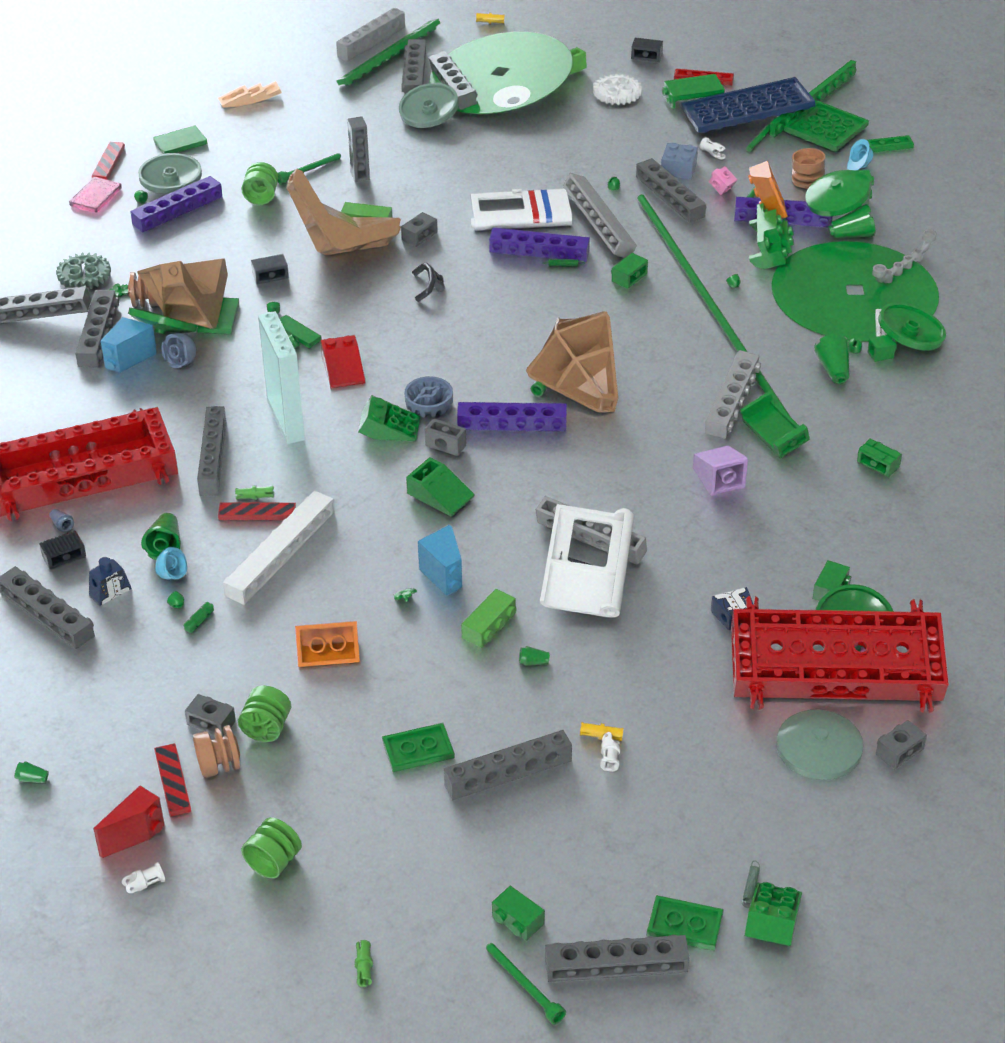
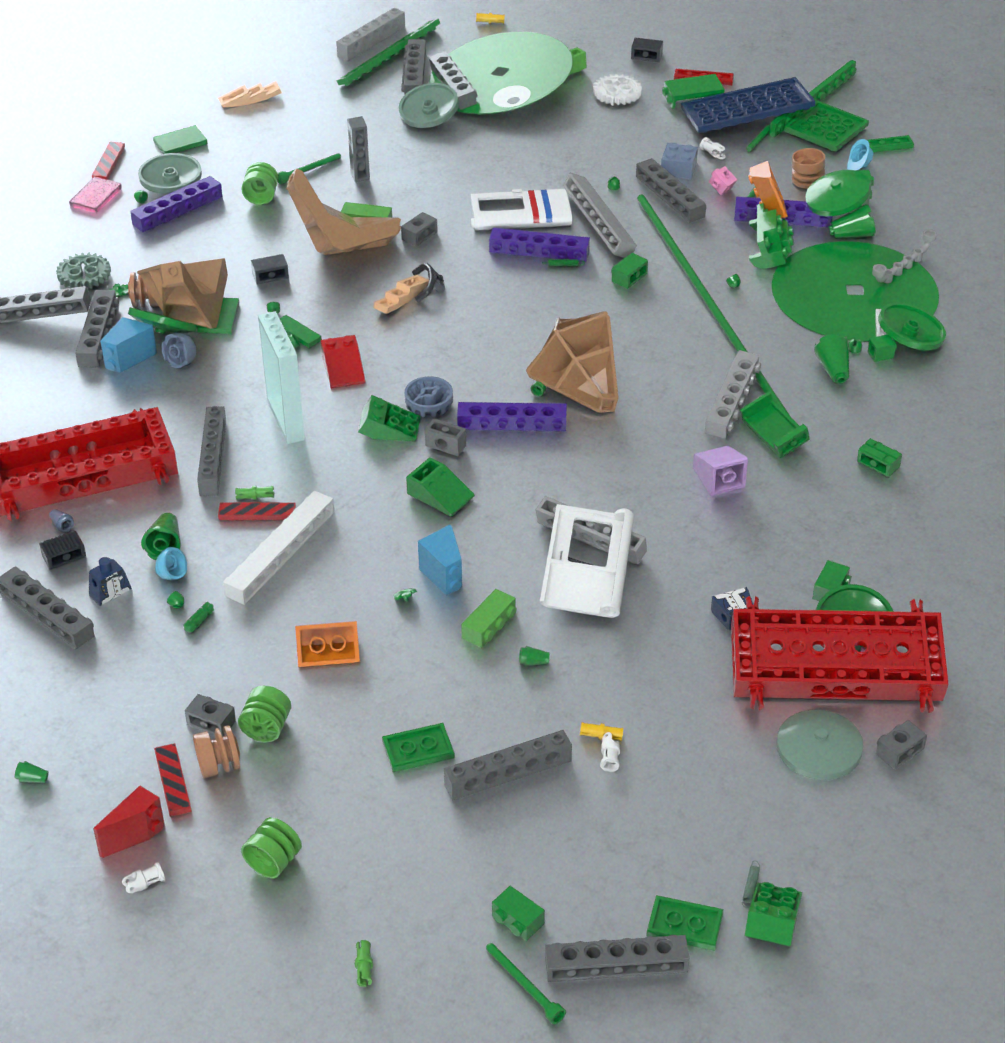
none -> light nougat slope [373,275,429,314]

